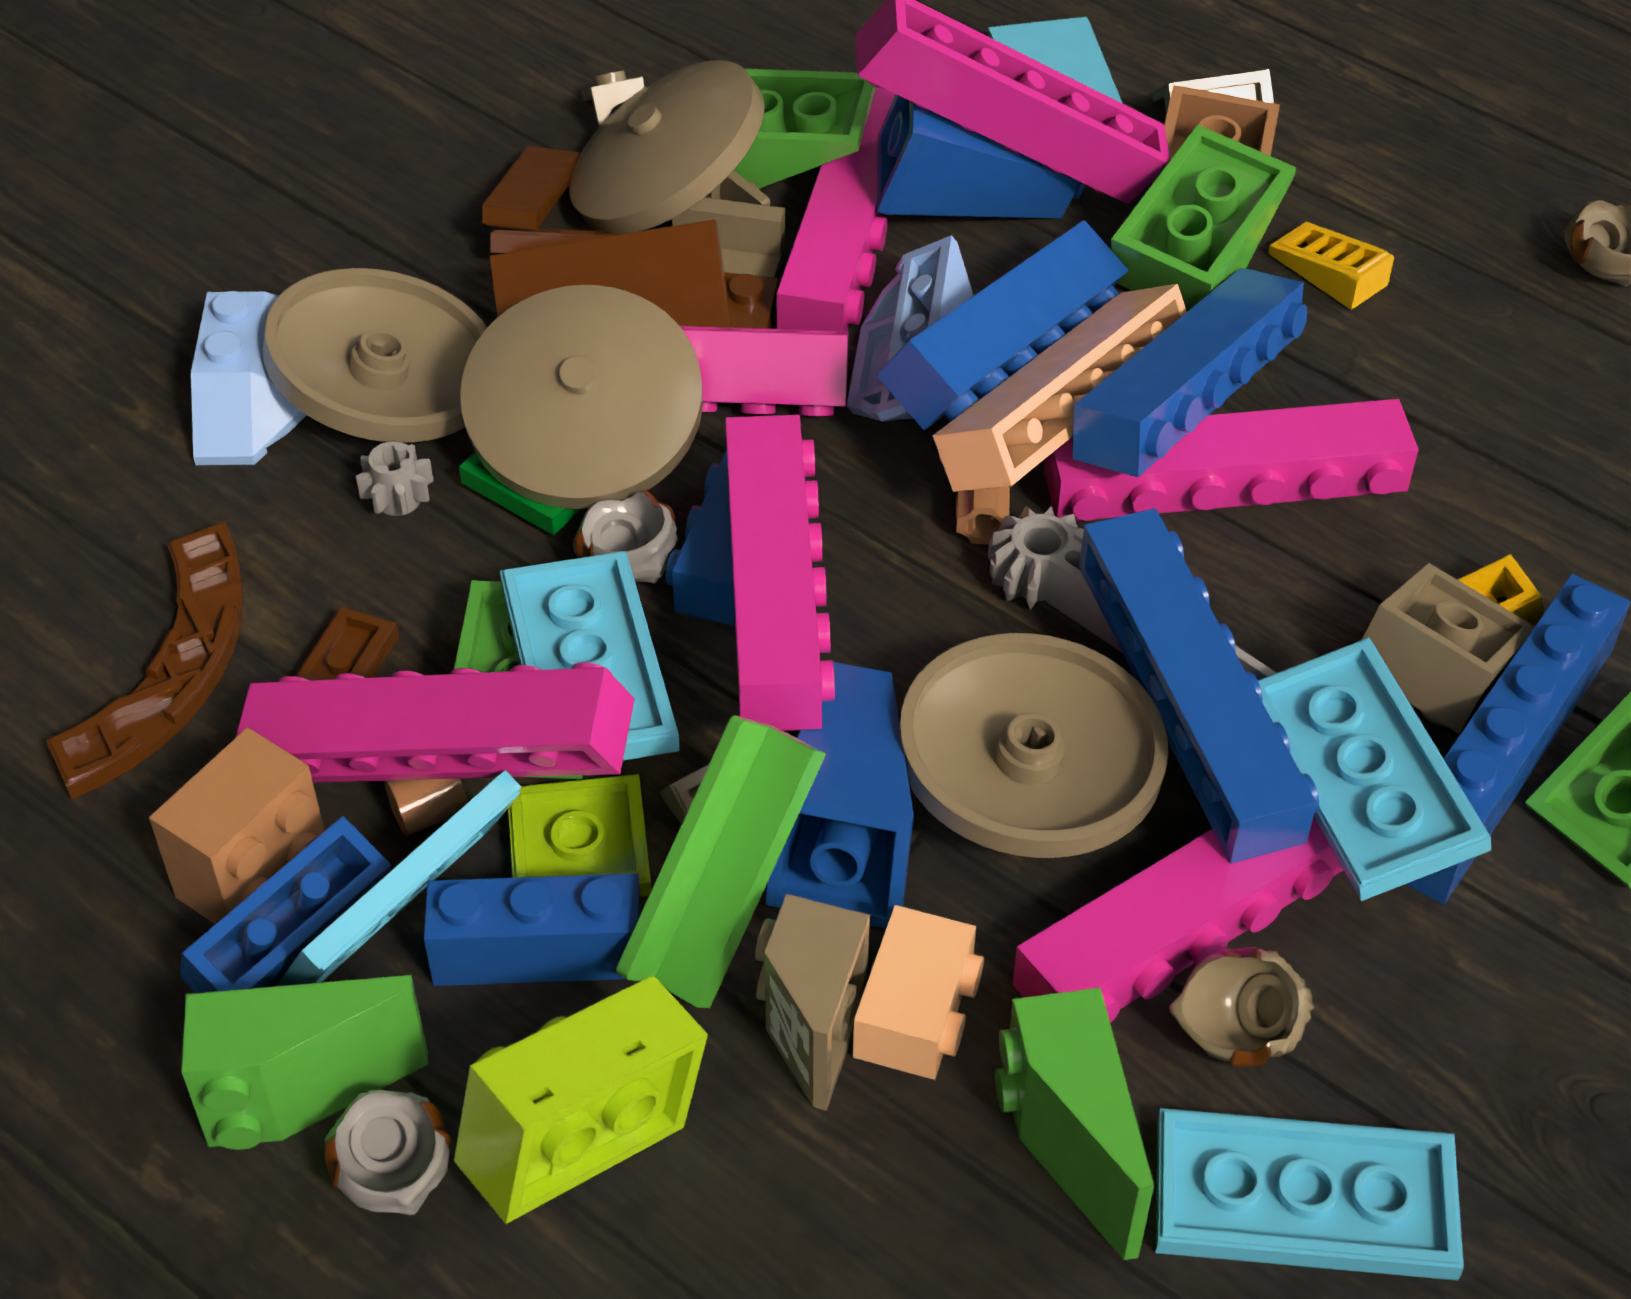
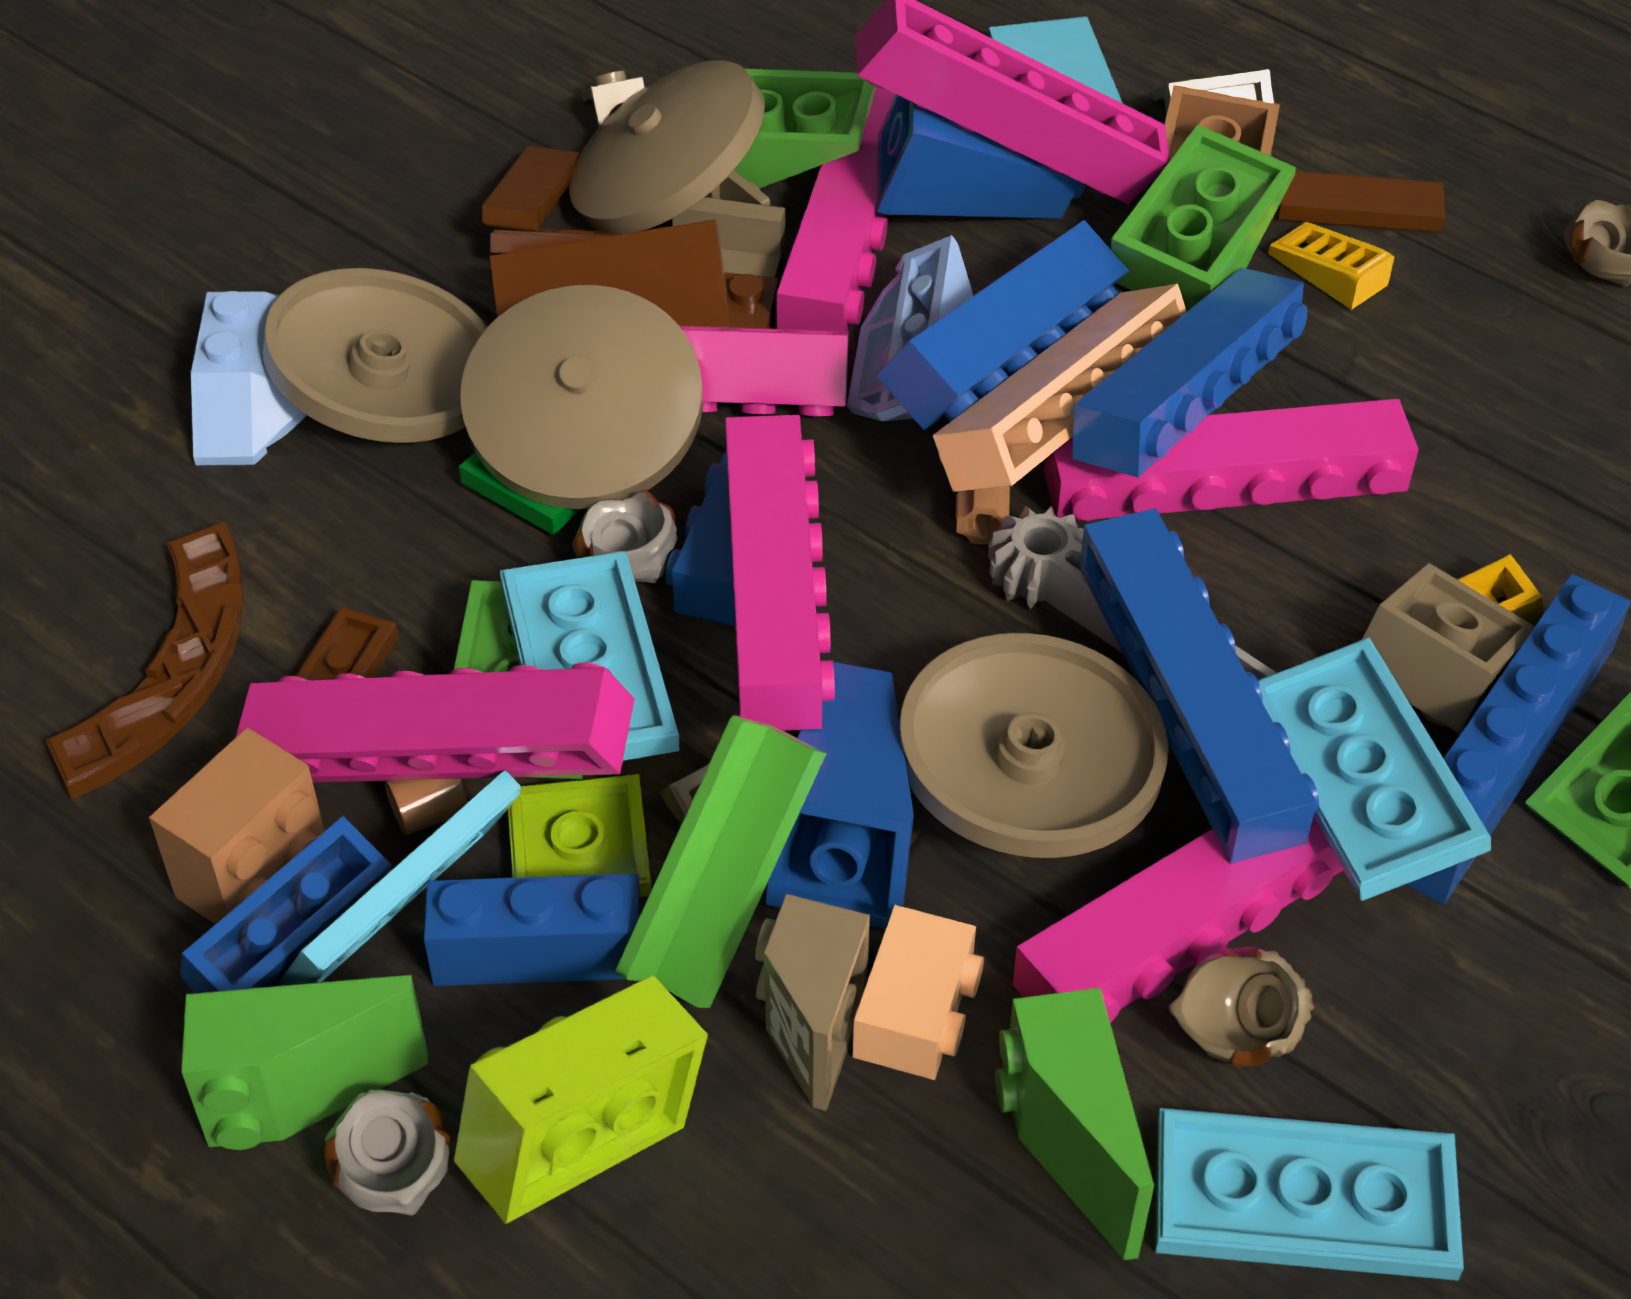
light grey gear [356,441,434,516] -> none
none -> reddish brown tile [1278,171,1446,232]

